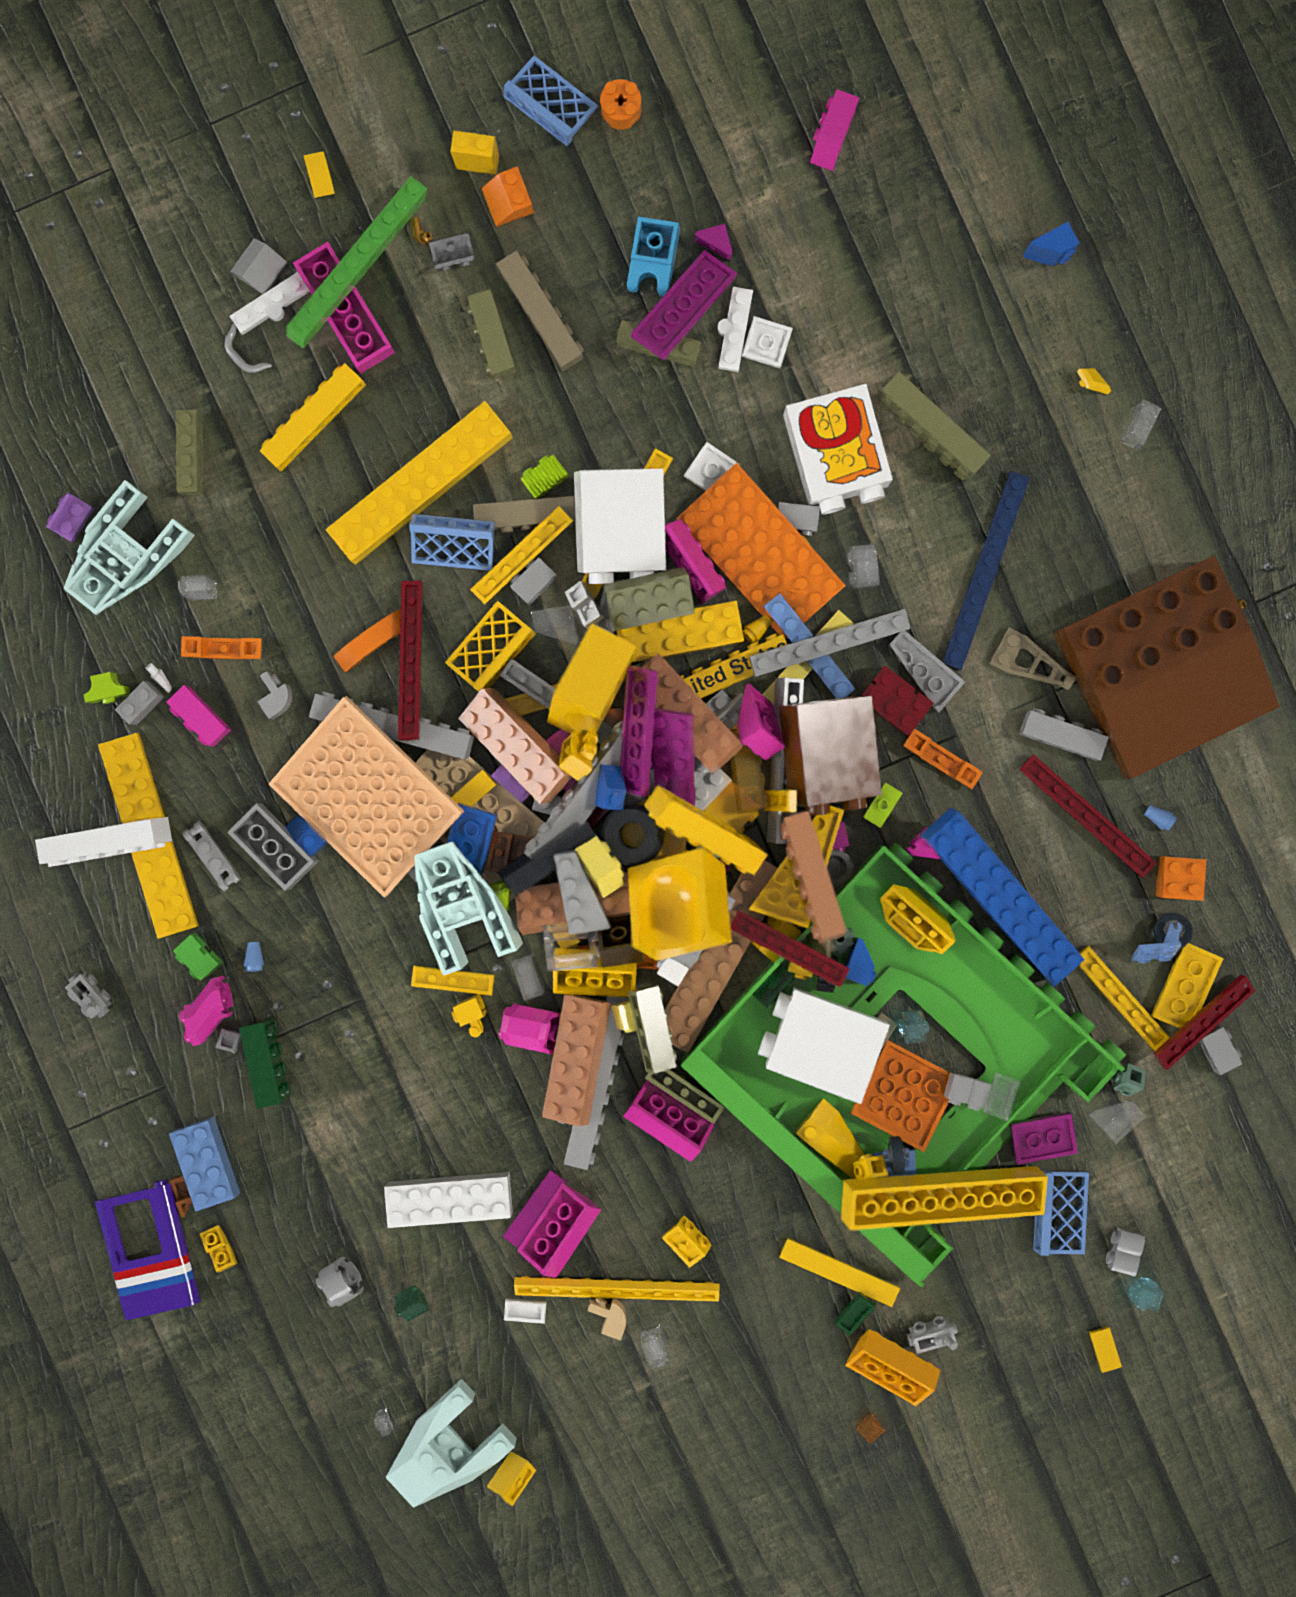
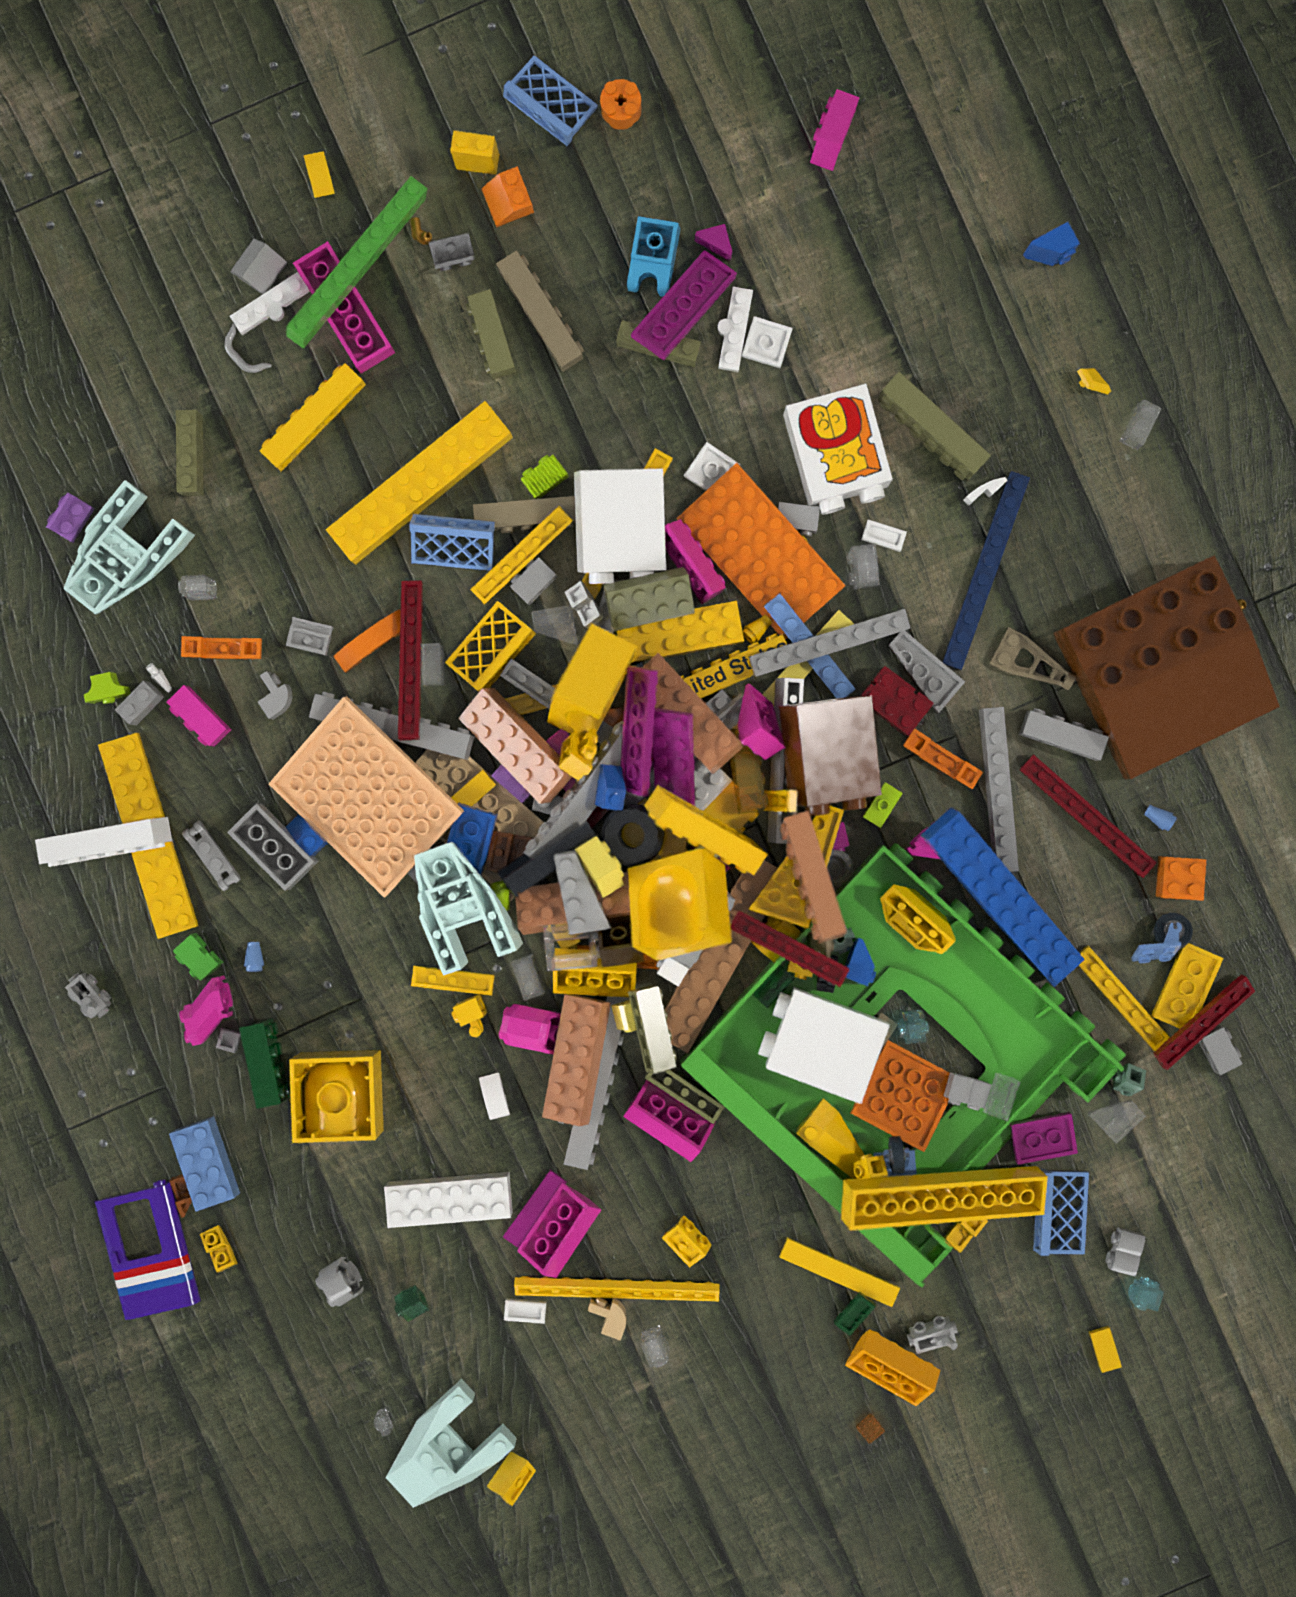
none -> light grey plate [286,617,334,656]
none -> yellow piece [290,1050,384,1143]
none -> clear brick [421,643,445,687]
none -> white slope [479,1072,510,1120]
none -> white tile [861,520,907,552]
none -> yellow slope [944,1219,988,1253]
none -> white slope [963,477,1007,506]
none -> light grey brick [979,707,1019,872]

